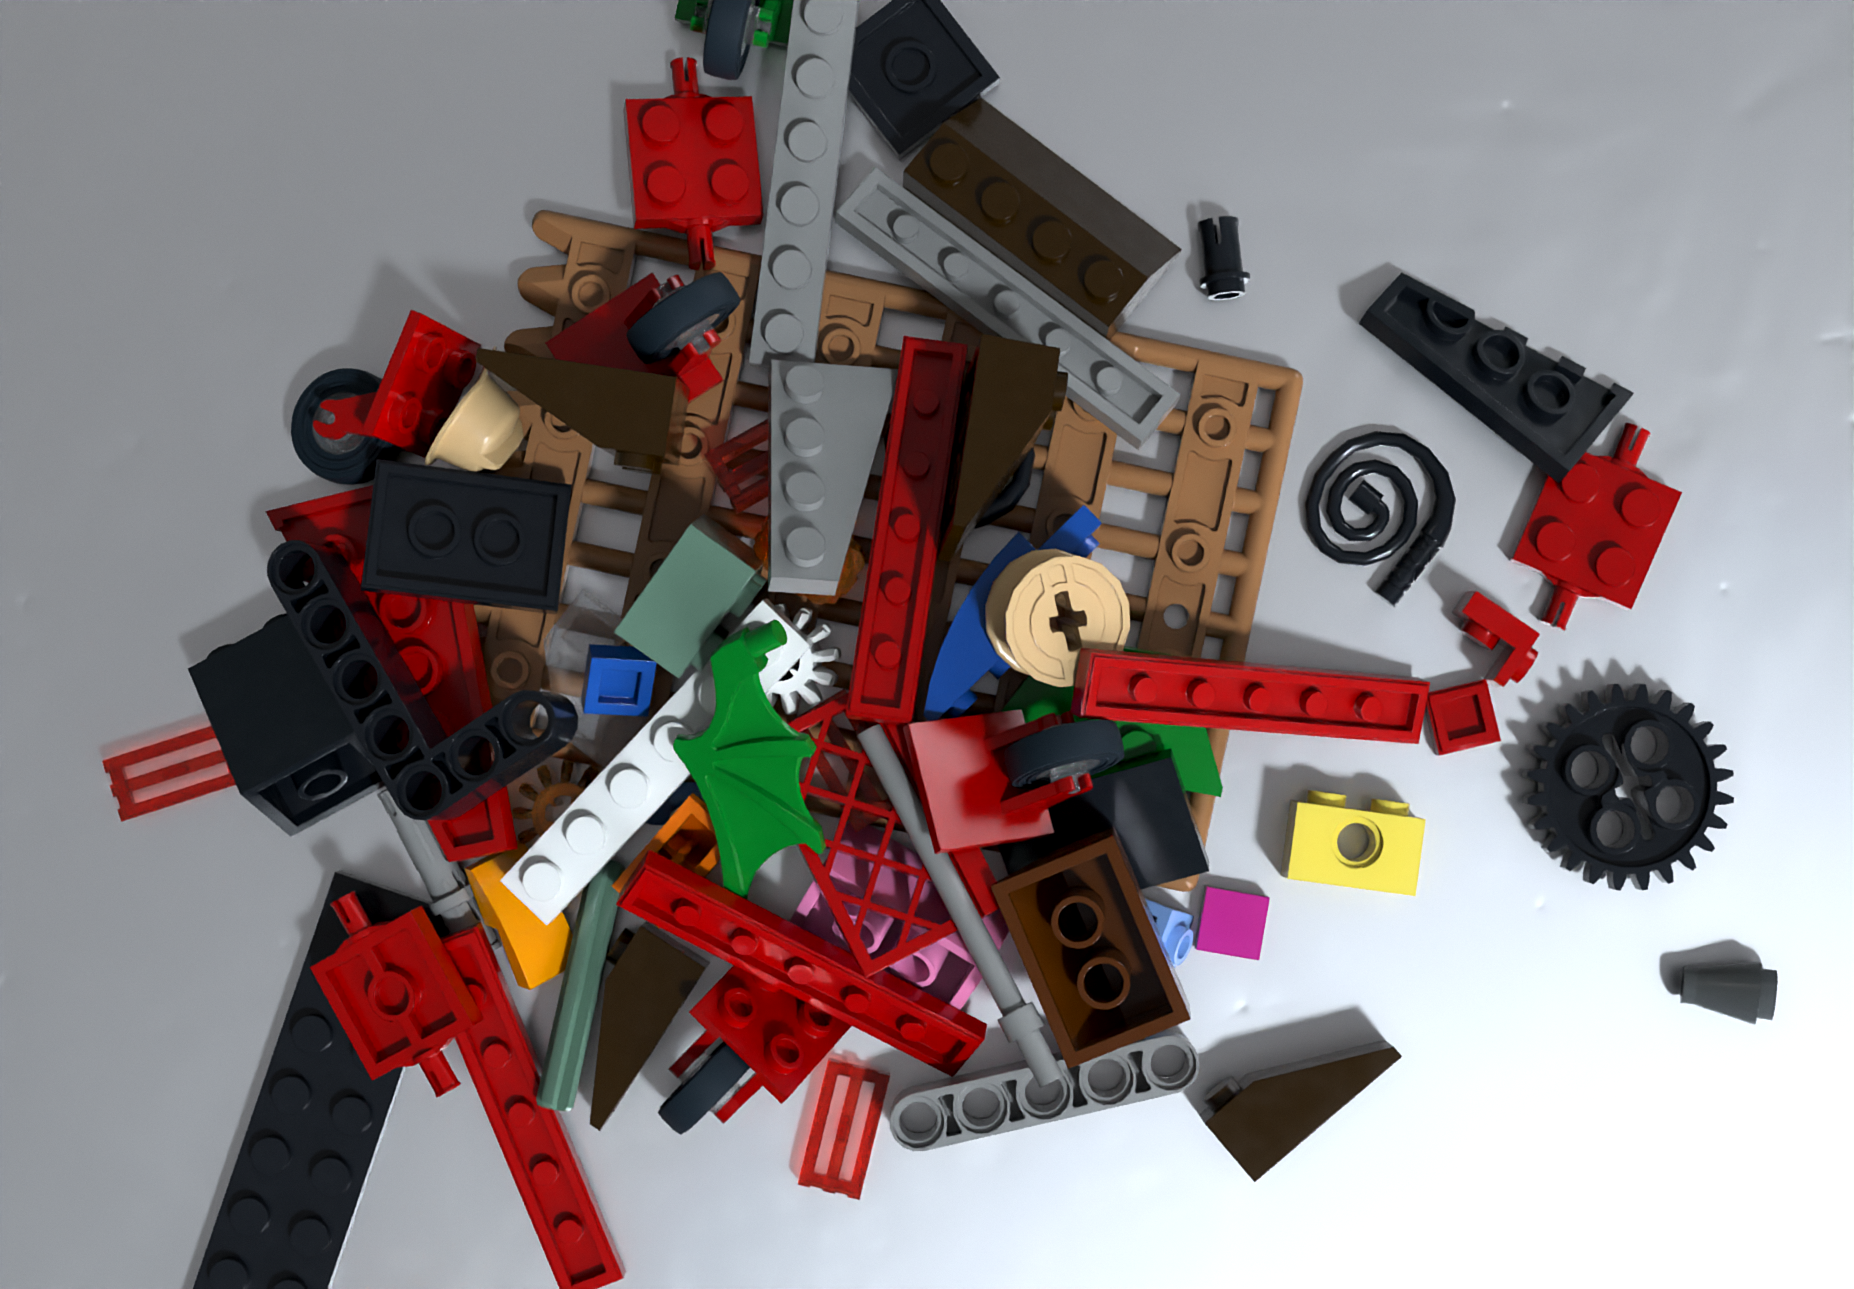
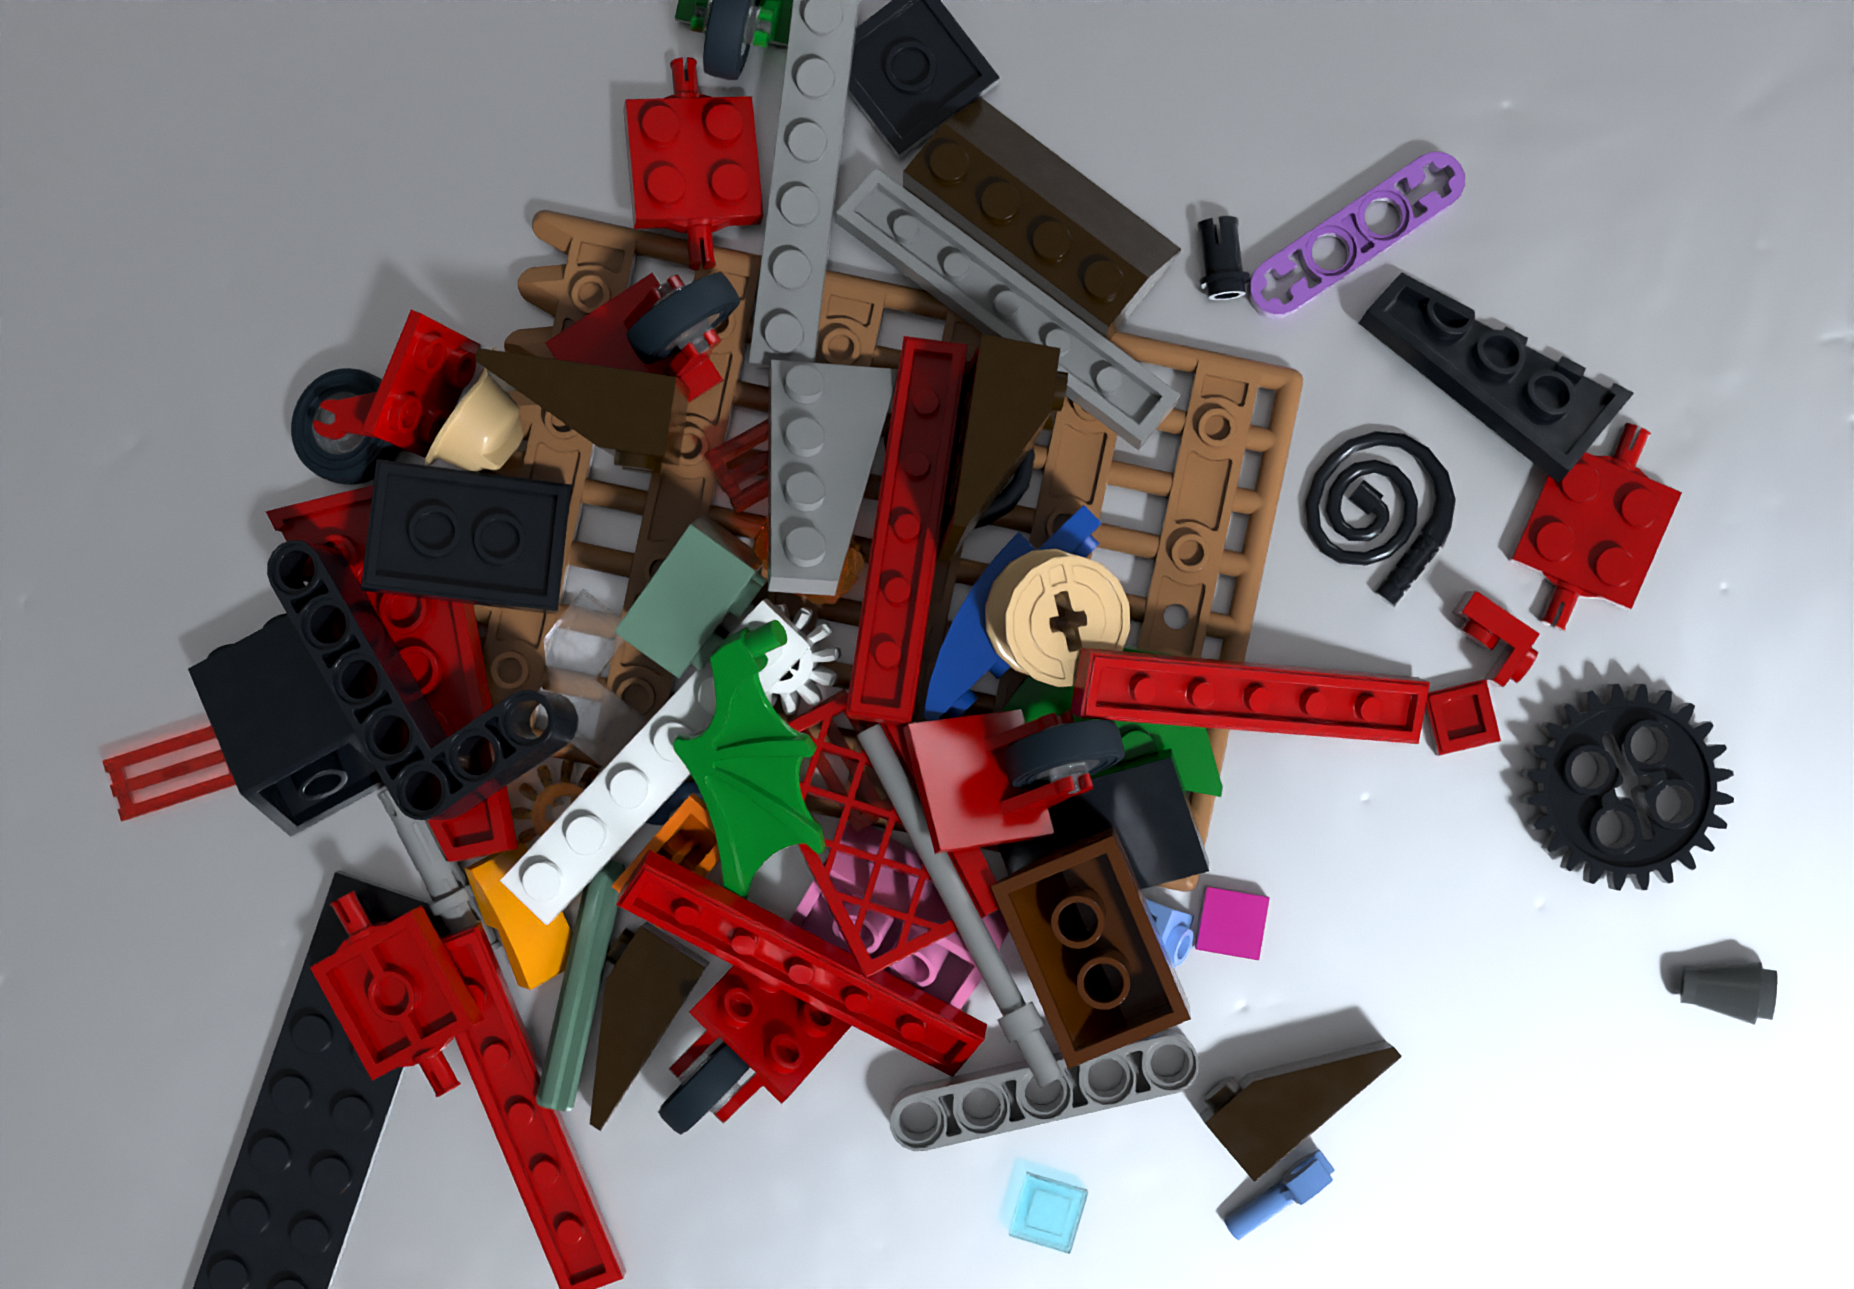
blue plate [581,644,657,717] -> none
clear red tile [797,1058,890,1200] -> none
light yellow brick [1280,790,1426,896] -> none
none -> clear light blue tile [1008,1171,1088,1254]
none -> medium blue bar [1224,1149,1335,1241]
none -> medium lavender beam [1247,152,1465,318]

